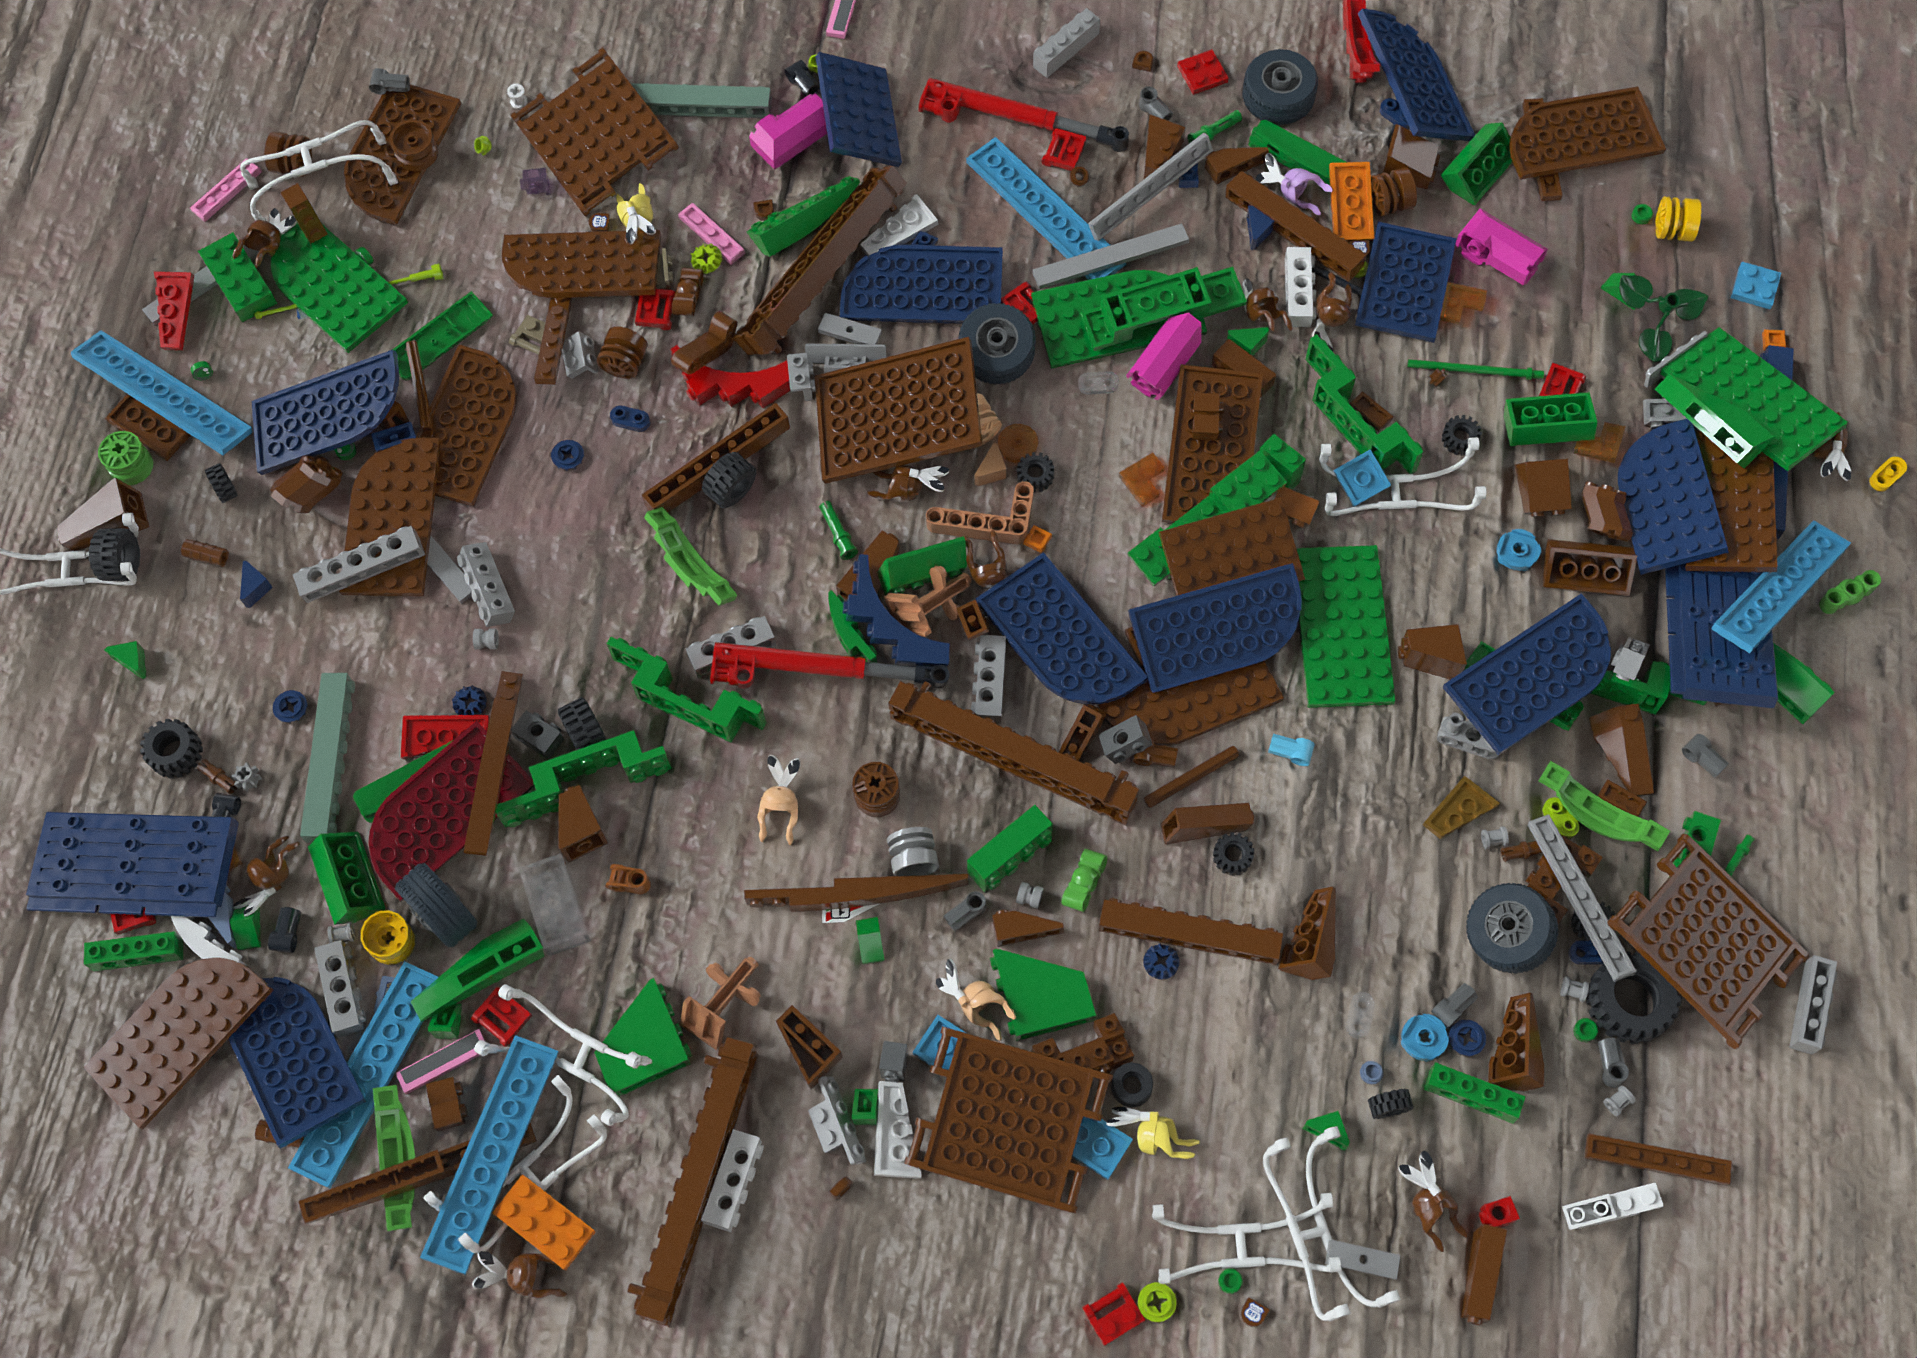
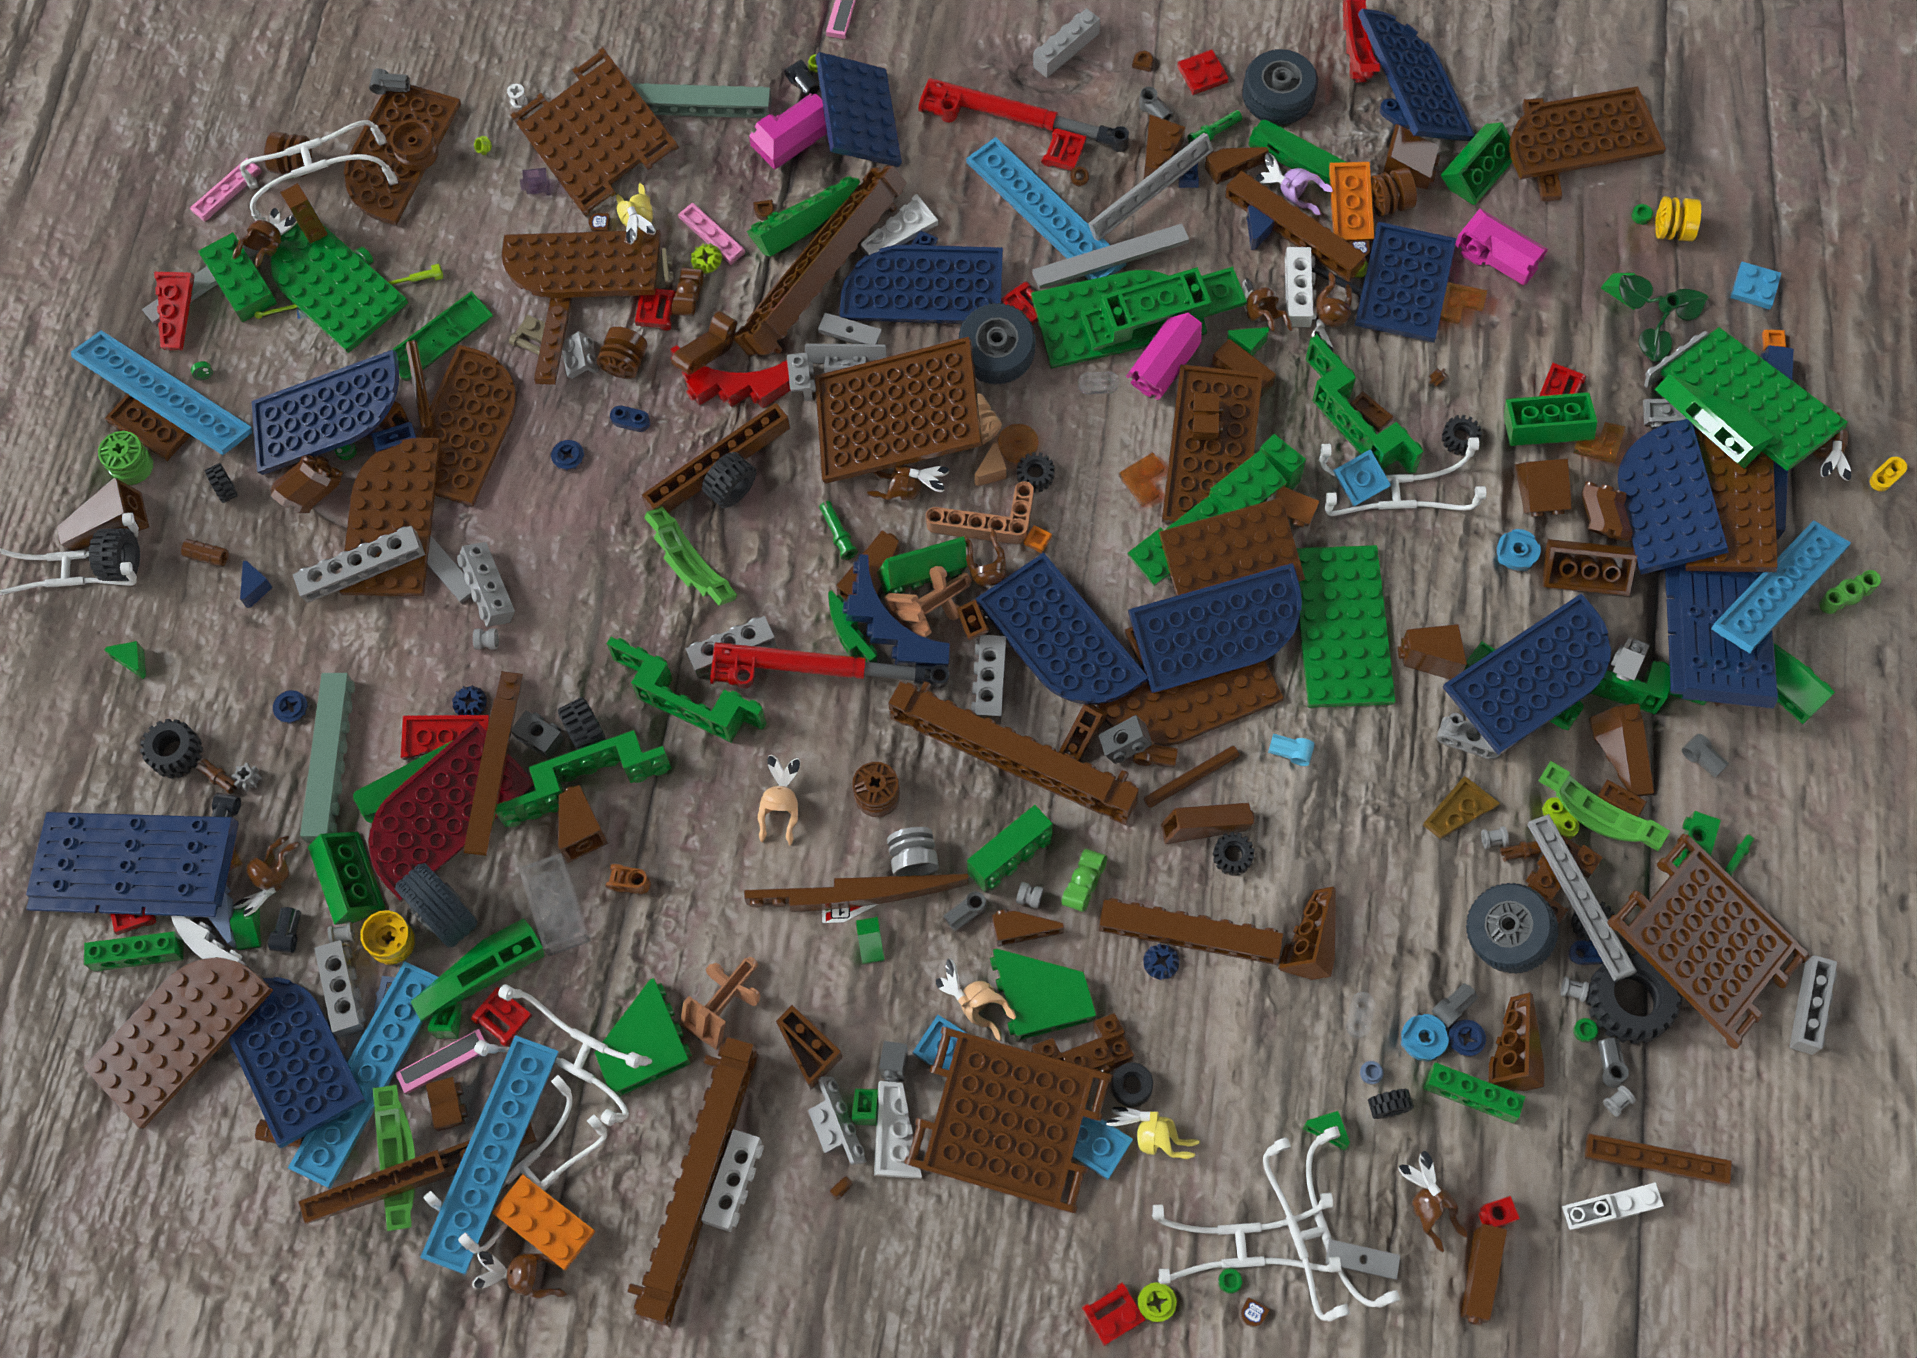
green bar [1407,359,1544,380] -> none

